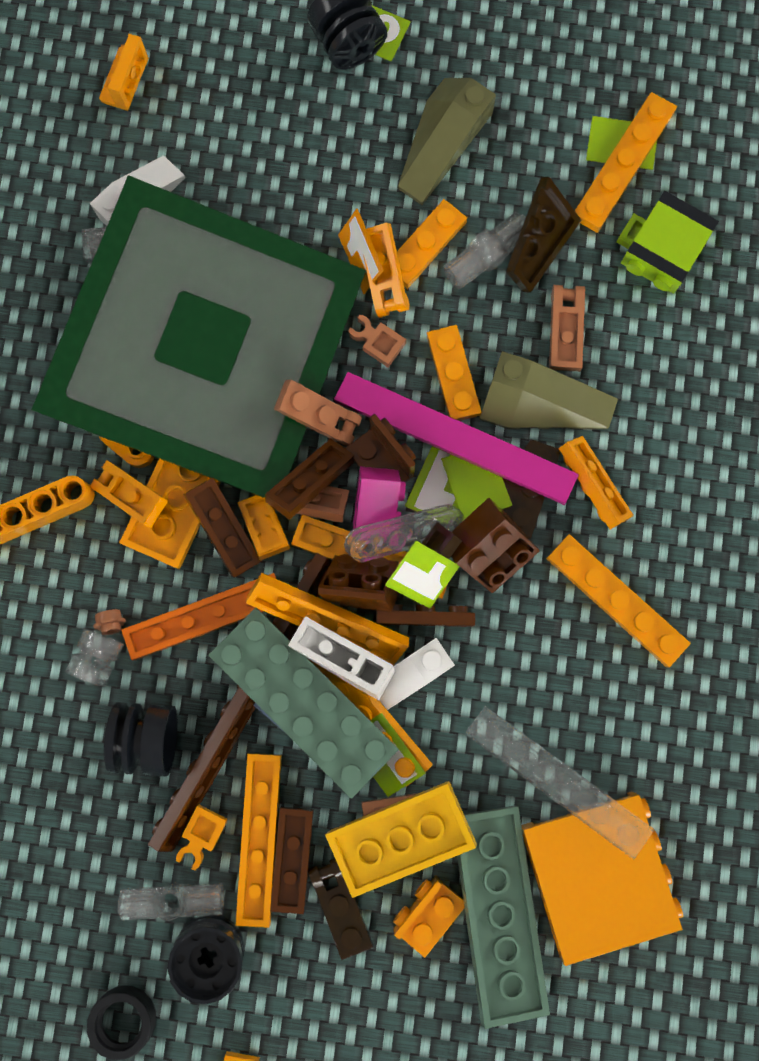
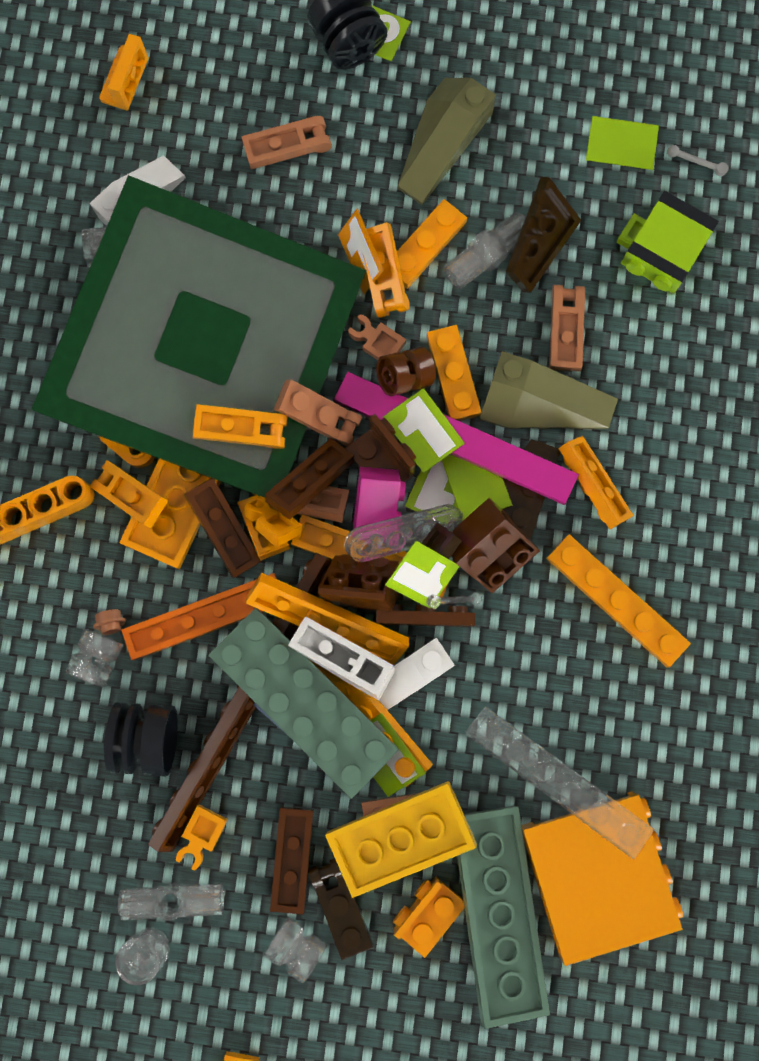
black tyre [87,986,156,1060] -> none
black wheel [167,914,245,1004] -> none
light orange plate [235,753,282,928] -> none
light orange plate [575,92,678,233] -> none
none -> clear wheel [115,927,170,986]
none -> light orange plate [193,404,287,449]
none -> nougat plate [241,116,332,170]
none -> light orange plate [244,496,302,547]
none -> clear wheel [263,917,327,984]
none -> reddish brown wheel [376,347,436,396]
none -> sticker [382,388,465,473]
none -> clear hinge [426,592,482,609]
none -> light grey hinge [667,145,729,176]

